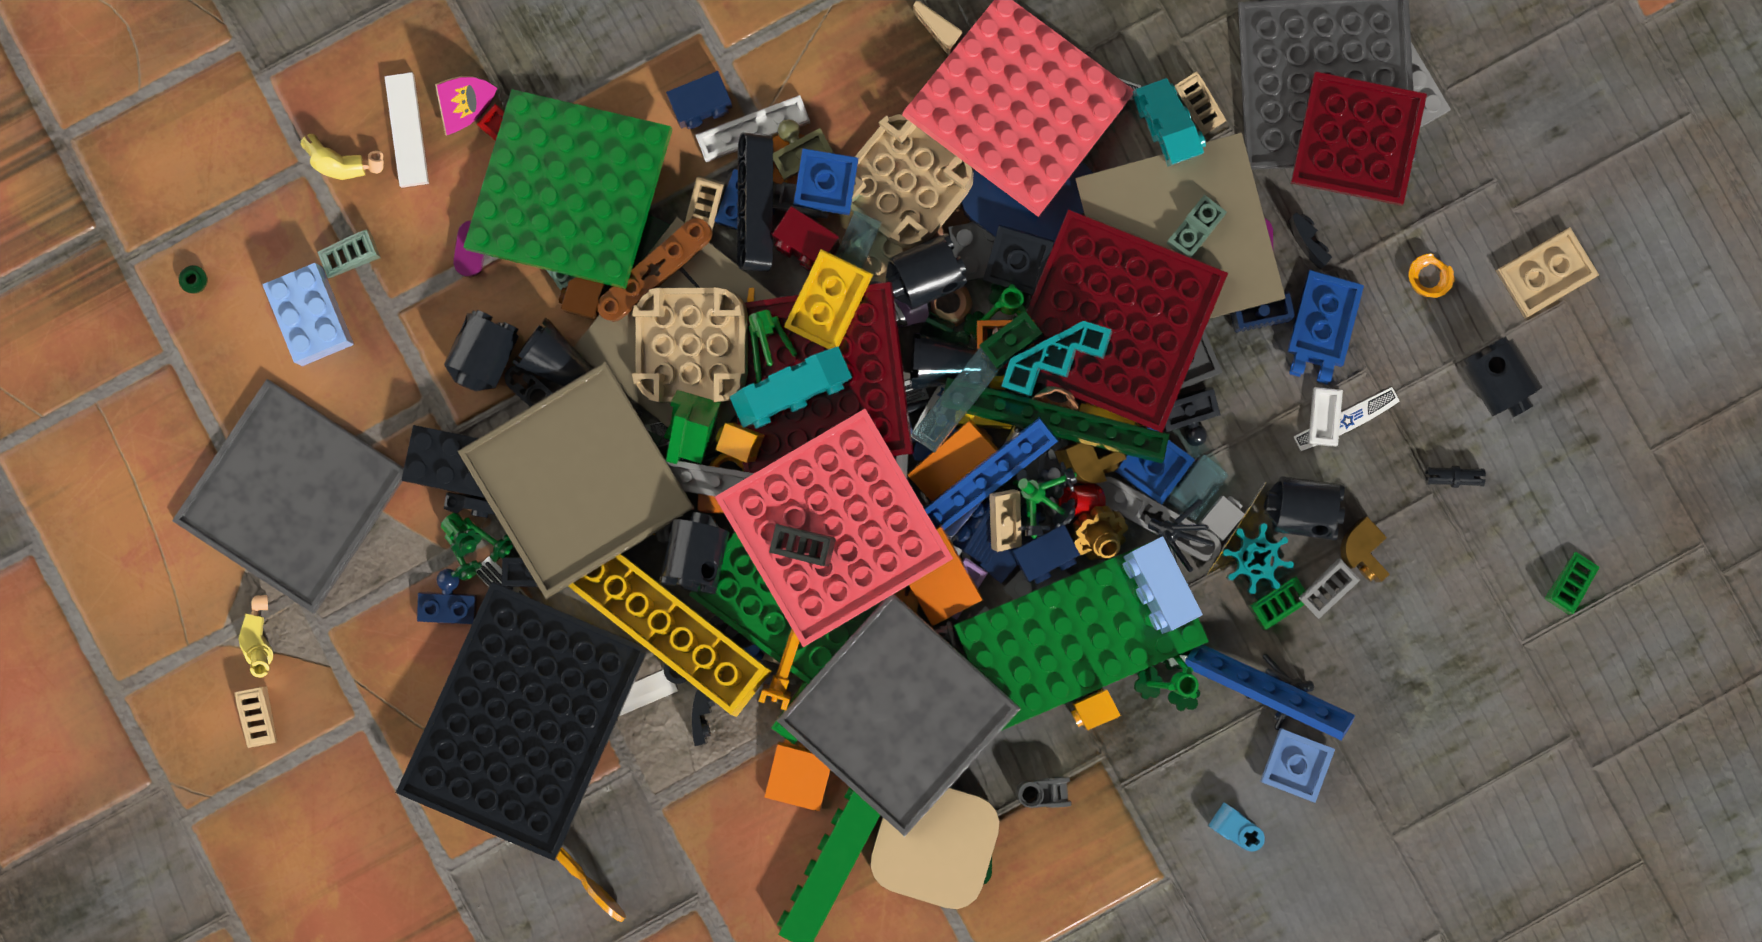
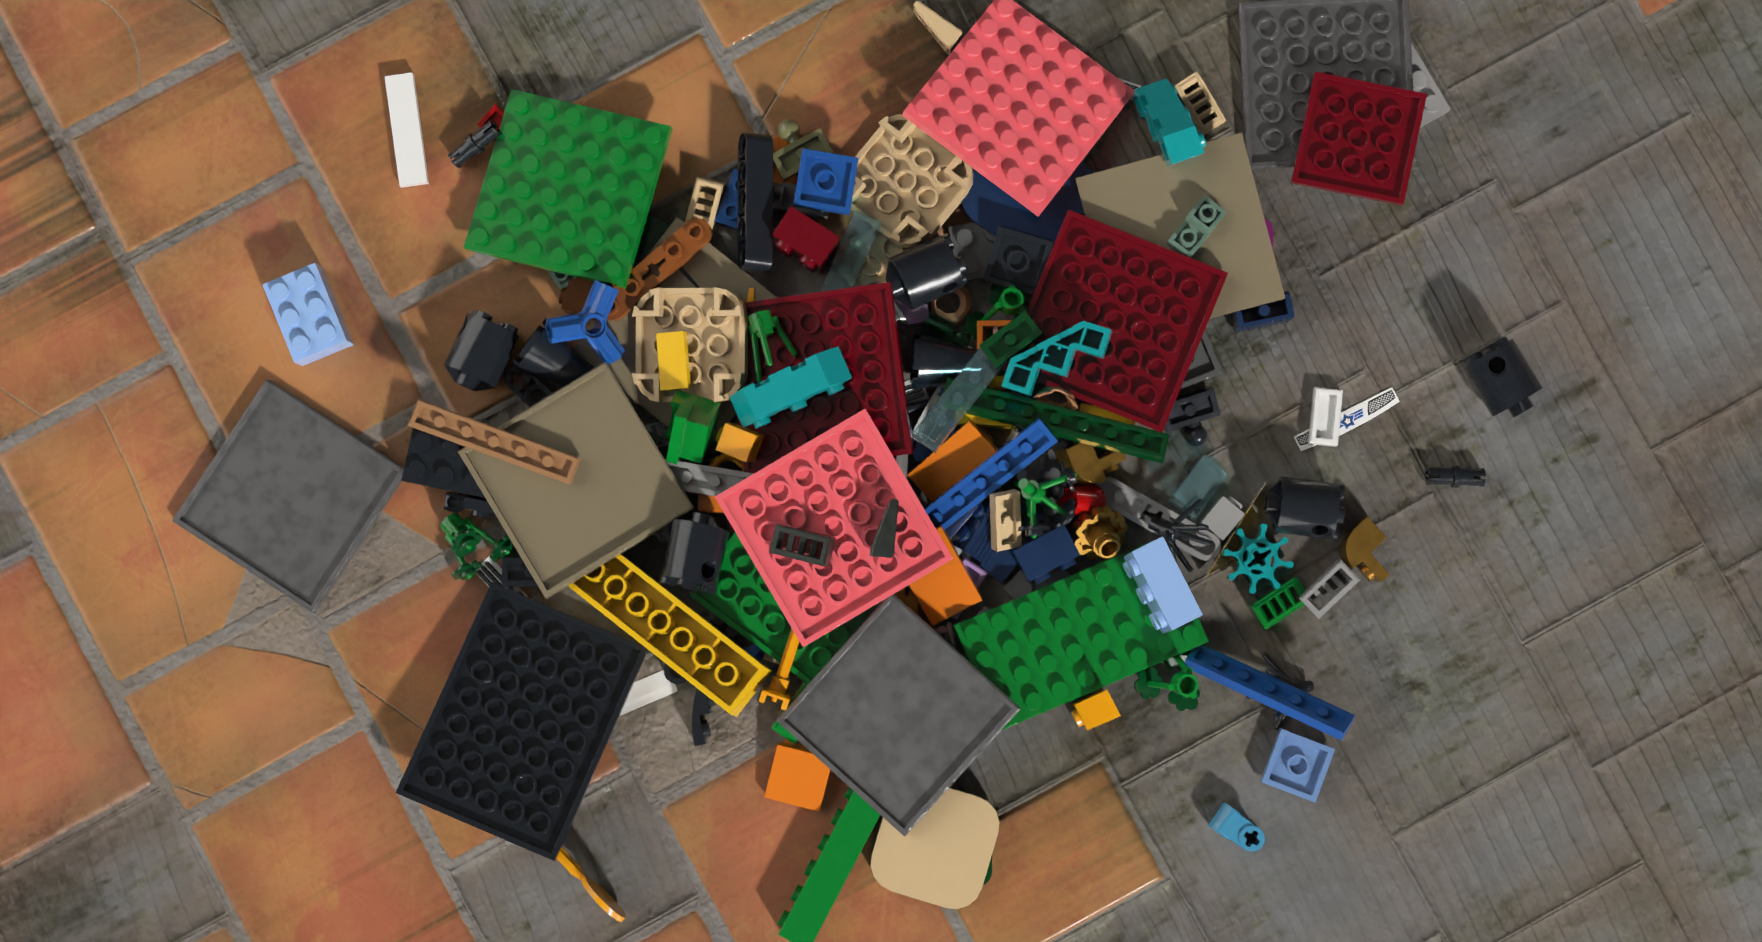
dark green plate [179,265,208,294] -> none
tan slope [234,686,277,748] -> none
light yellow arm [238,595,273,678] -> none
light yellow arm [300,134,384,180] -> none
sand green slope [317,229,381,278] -> none
dark blue plate [417,569,477,624] -> none
dark pink shield [435,76,497,135] -> none
magenta tile [453,220,484,277] -> none
dark blue brick [666,71,733,129] -> none
white tile [696,95,810,162] -> none
yellow tile [784,249,874,349] -> none
dark grey piece [1015,776,1072,808] -> none
blue plate [1115,427,1195,505] -> none
blue tile [1287,270,1364,385] -> none
black slope [1288,212,1332,269] -> none
light orange piece [1408,253,1454,298] -> none
tan tile [1495,227,1599,319] -> none
green slope [1544,552,1600,615] -> none
none -> medium nougat tile [408,399,581,485]
none -> black pin [448,120,502,168]
none -> blue piece [545,280,625,365]
none -> yellow tile [656,331,691,391]
none -> pearl dark grey slope [869,499,899,558]

